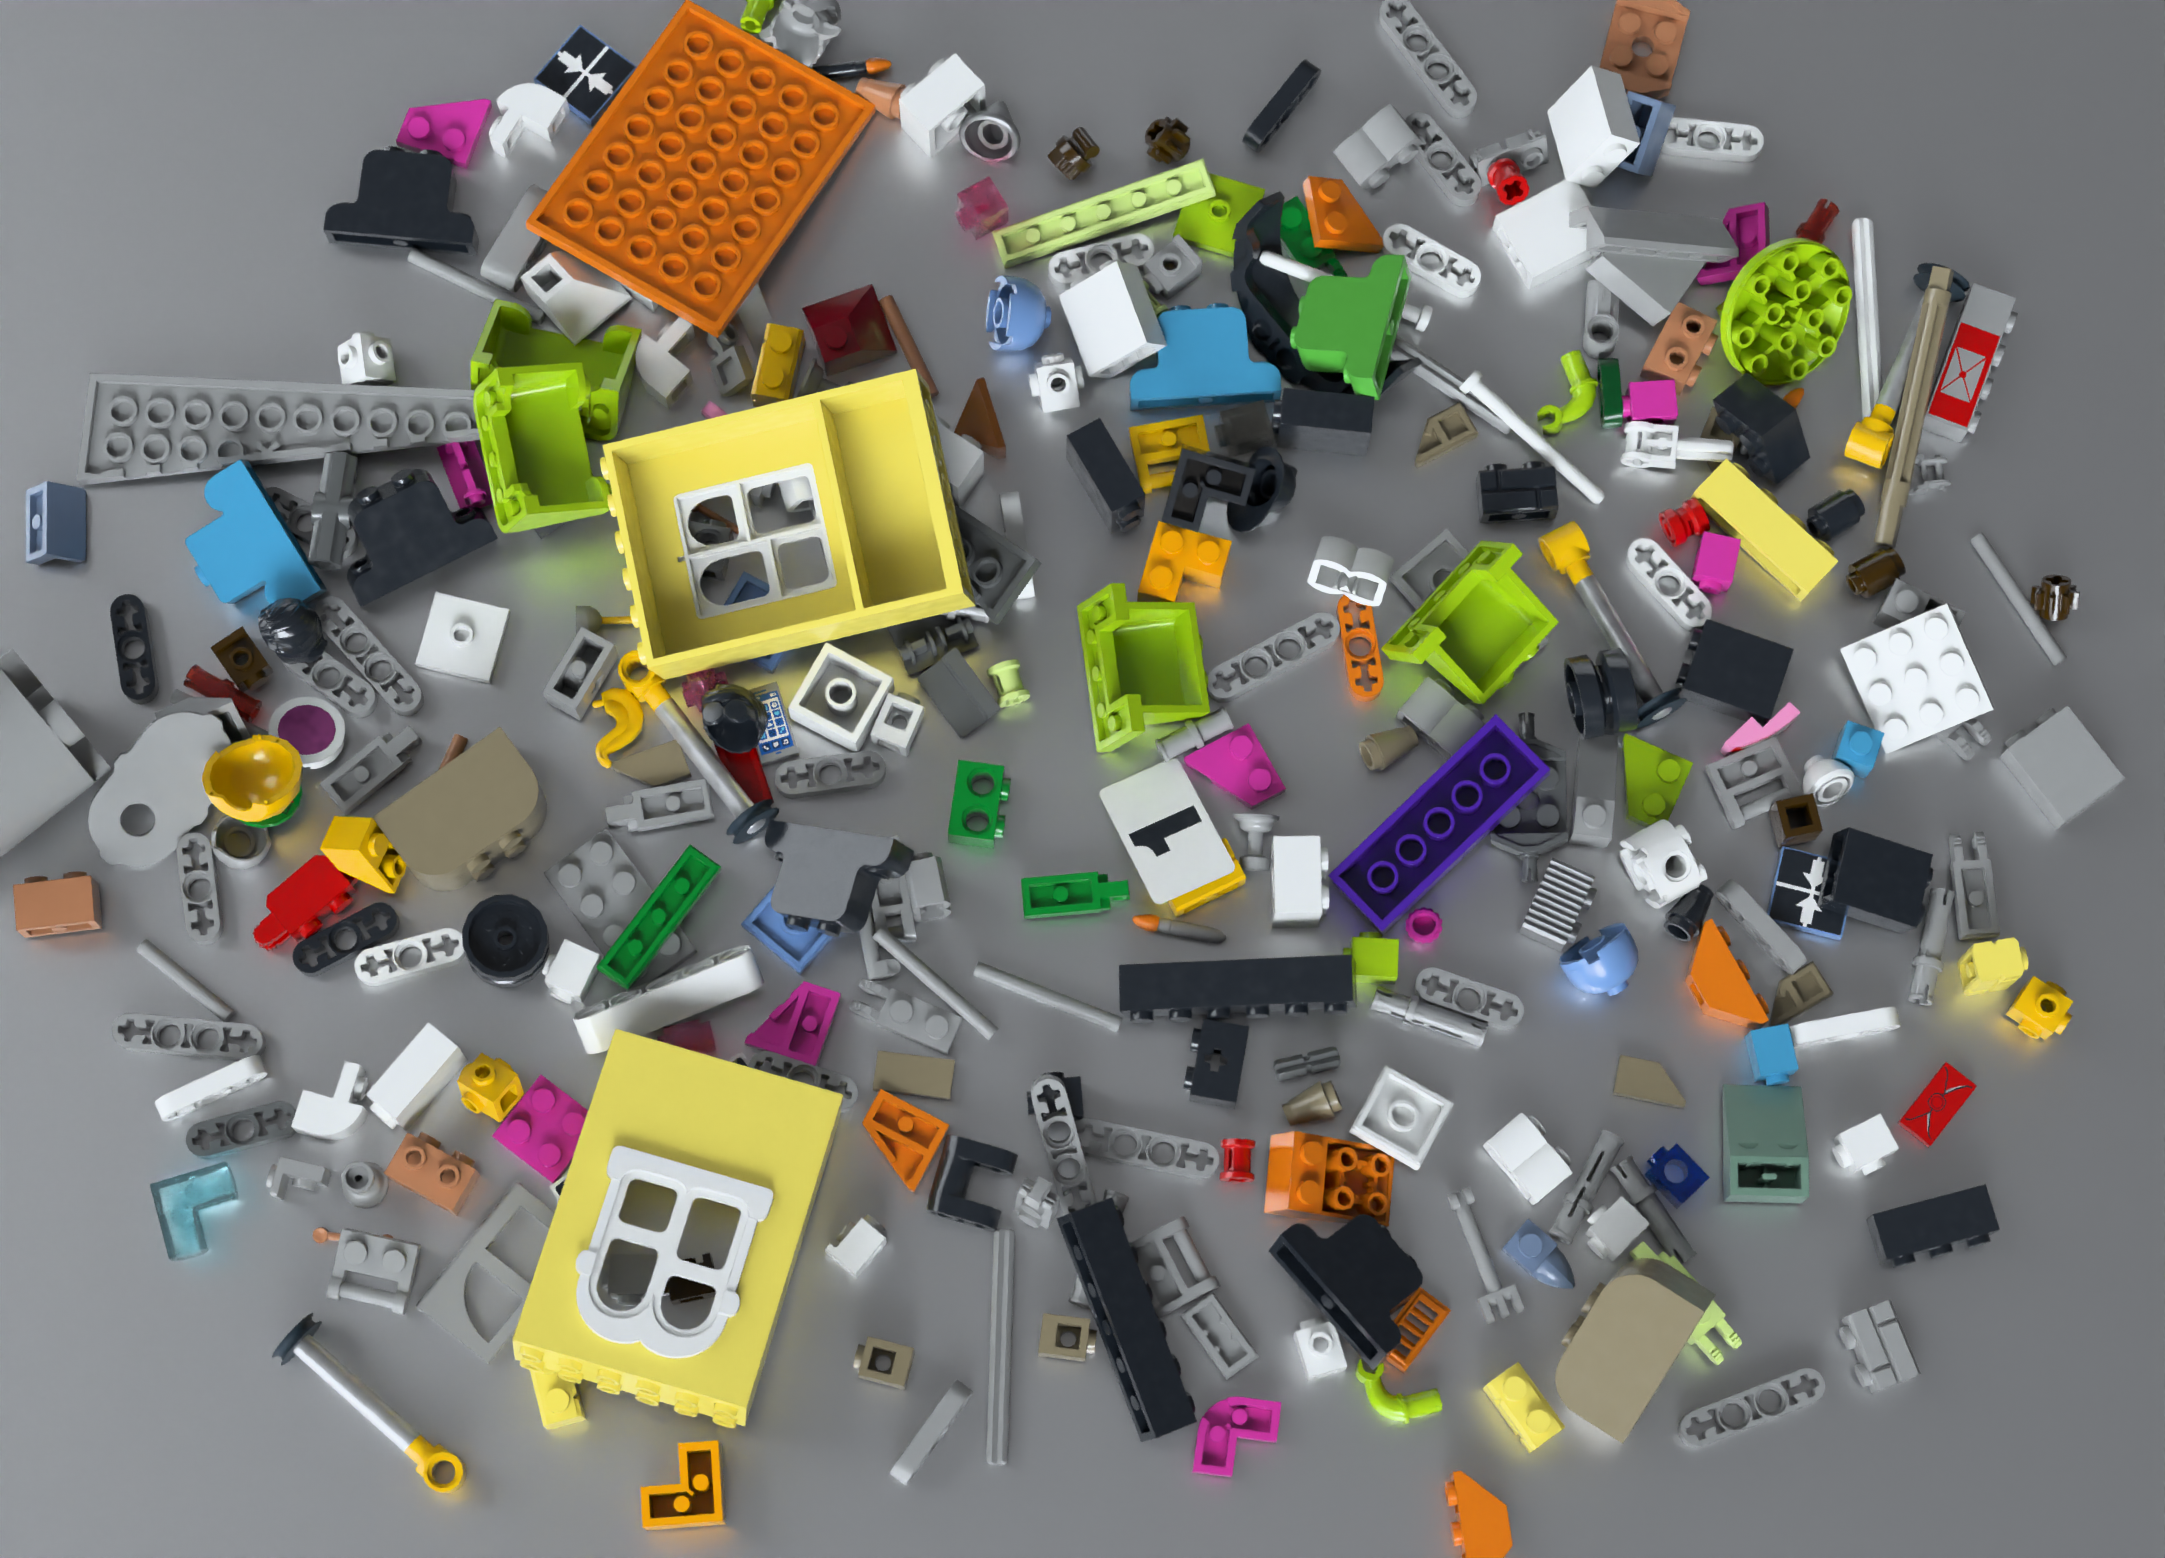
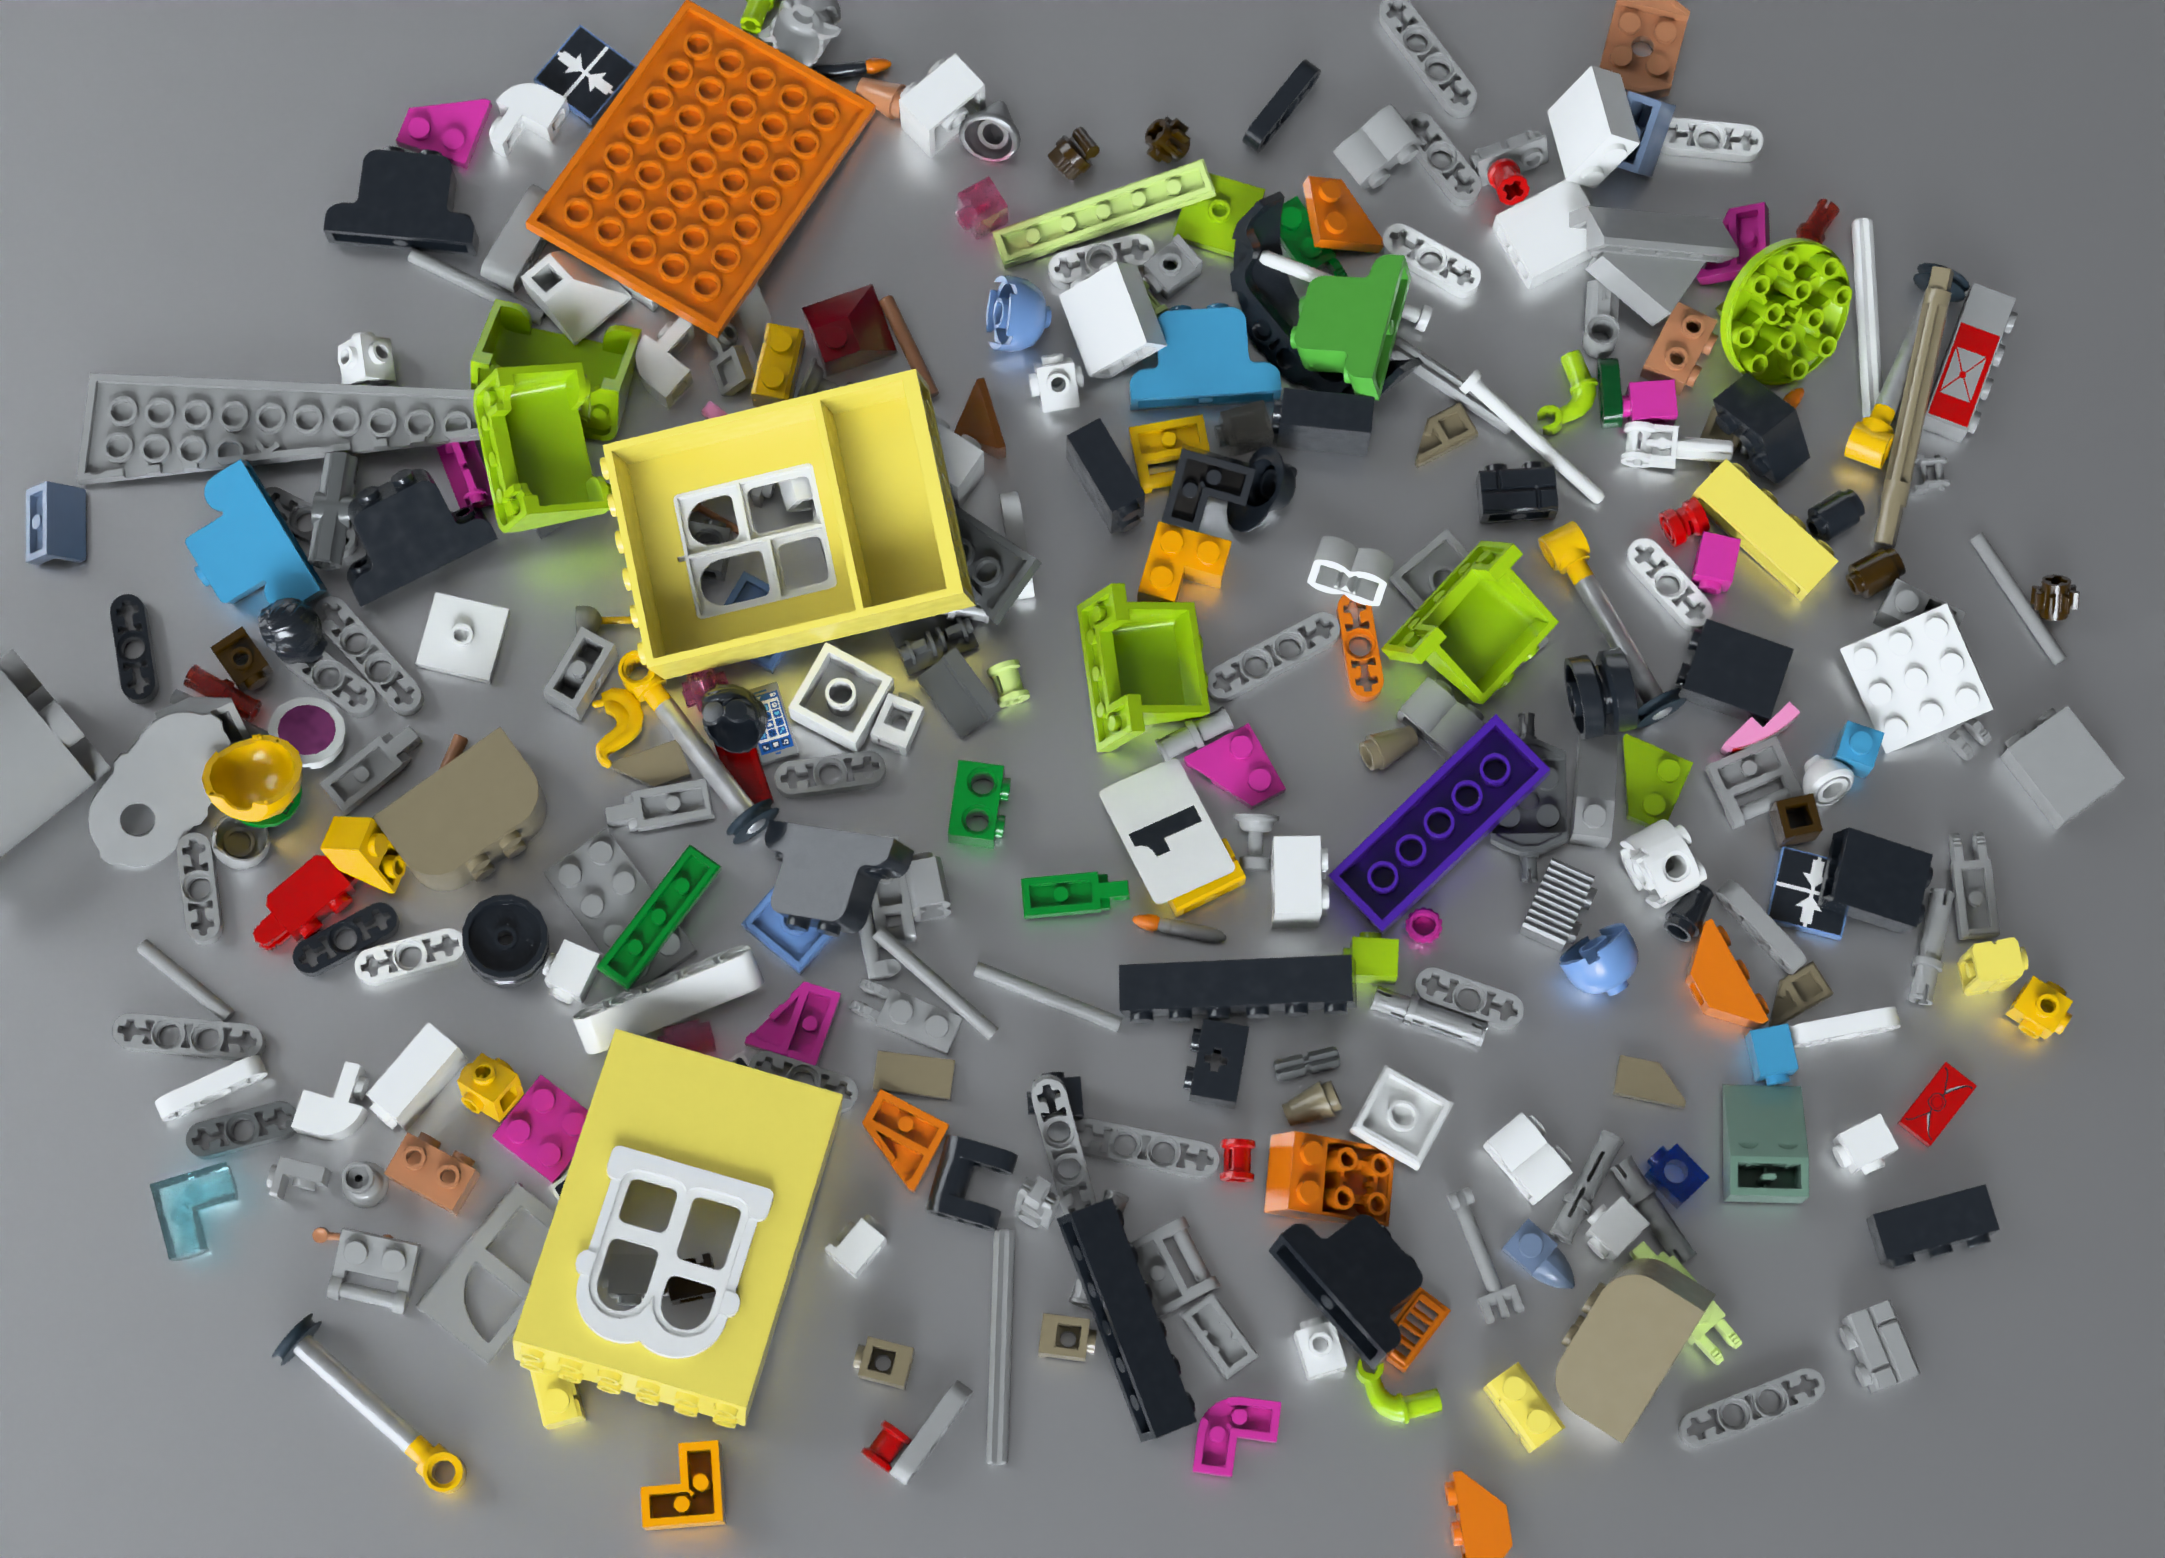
nougat brick [13,871,102,938] -> none
none -> red bush [861,1420,912,1473]

